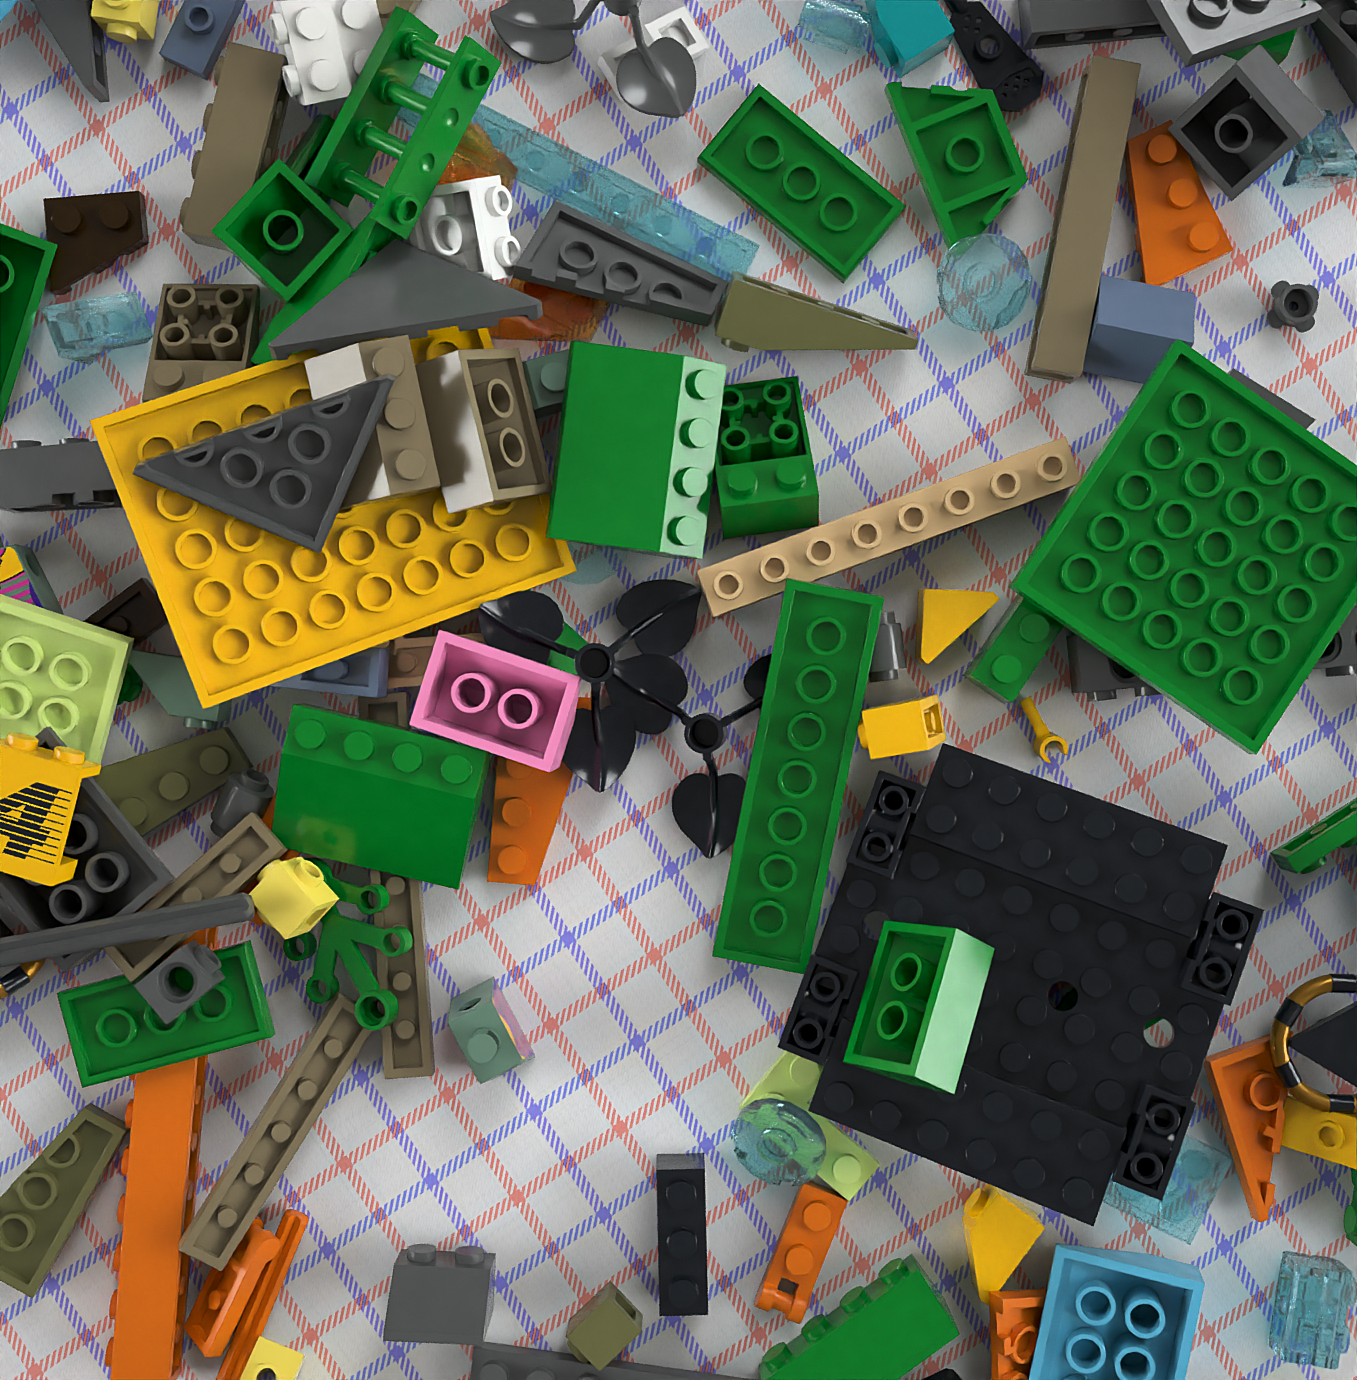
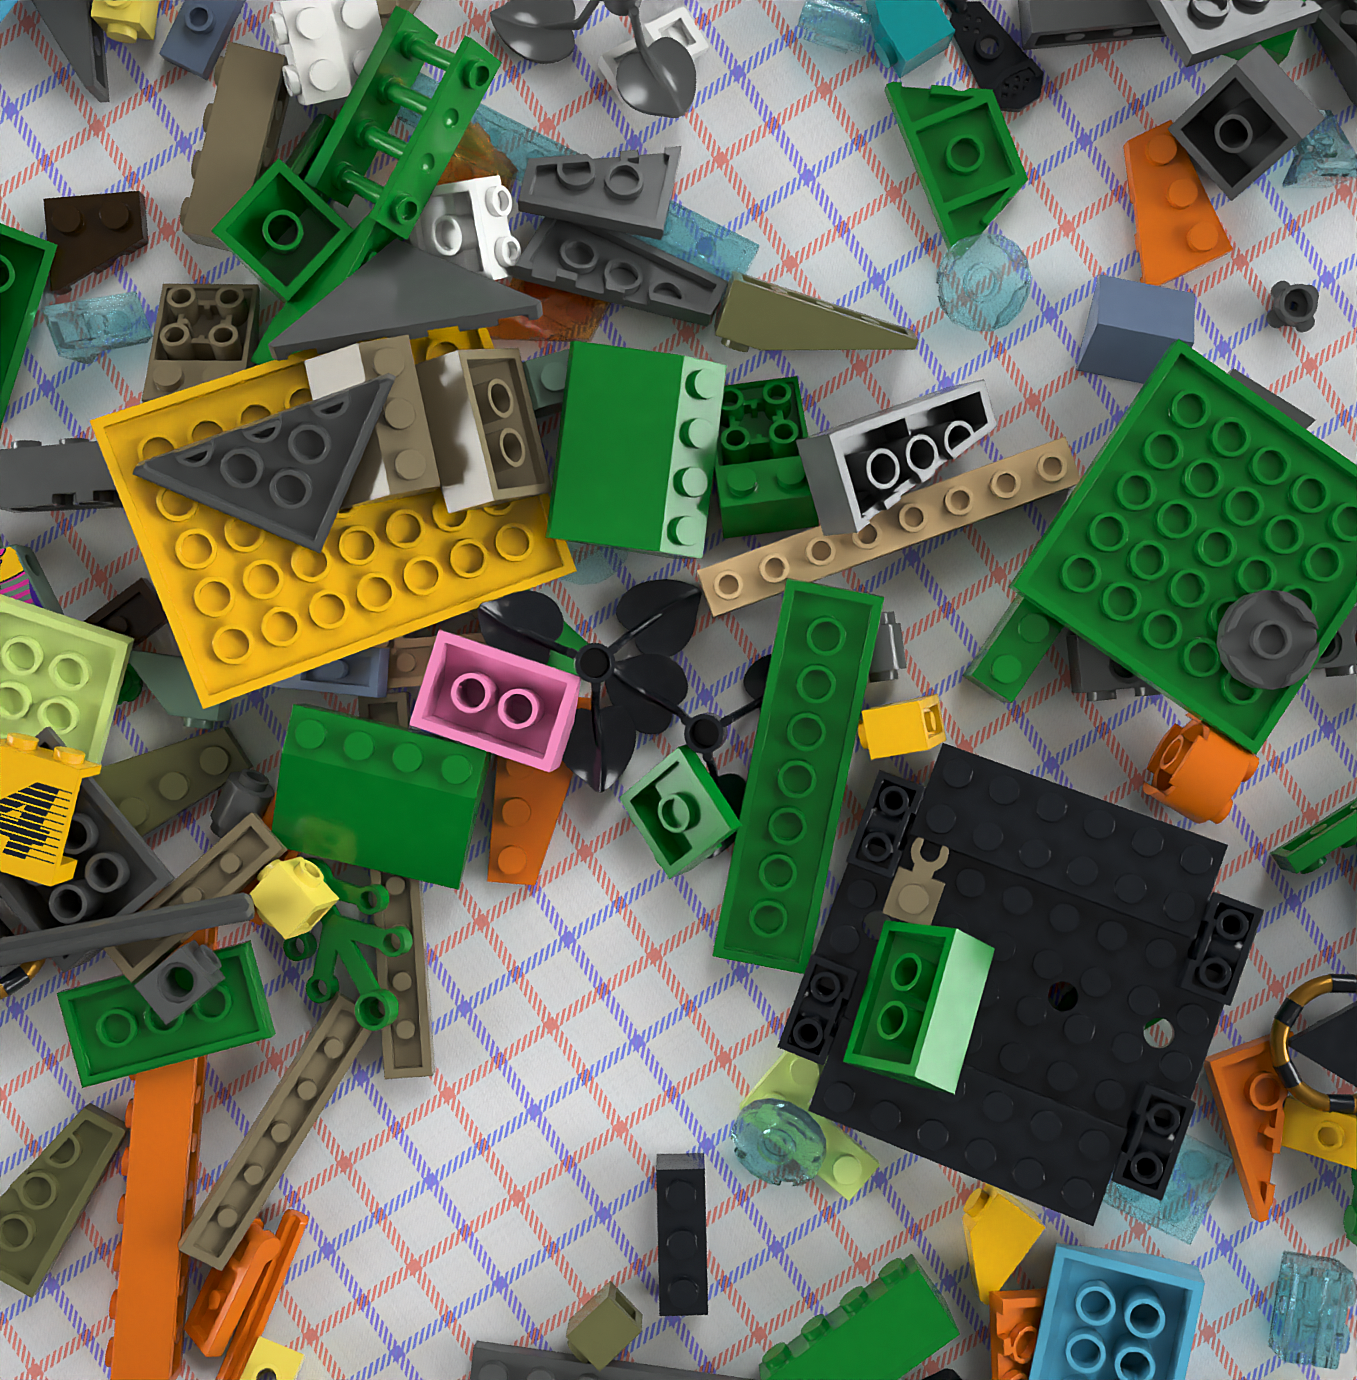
dark grey slope [383,1244,496,1346] -> none
sand green torso [448,976,535,1084] -> none
green tile [697,83,906,284] -> none
orange plate [754,1178,848,1324] -> none
yellow slope [915,588,1000,665] -> none
yellow hand [1020,697,1068,763] -> none
dark tan piece [1024,55,1141,384] -> none
none -> dark grey wing [518,146,682,240]
none -> green plate [619,744,742,879]
none -> dark grey wedge [796,379,997,536]
none -> dark tan plate [882,837,949,925]
none -> orange brick [1143,712,1259,824]
none -> dark grey tile [1217,590,1320,690]

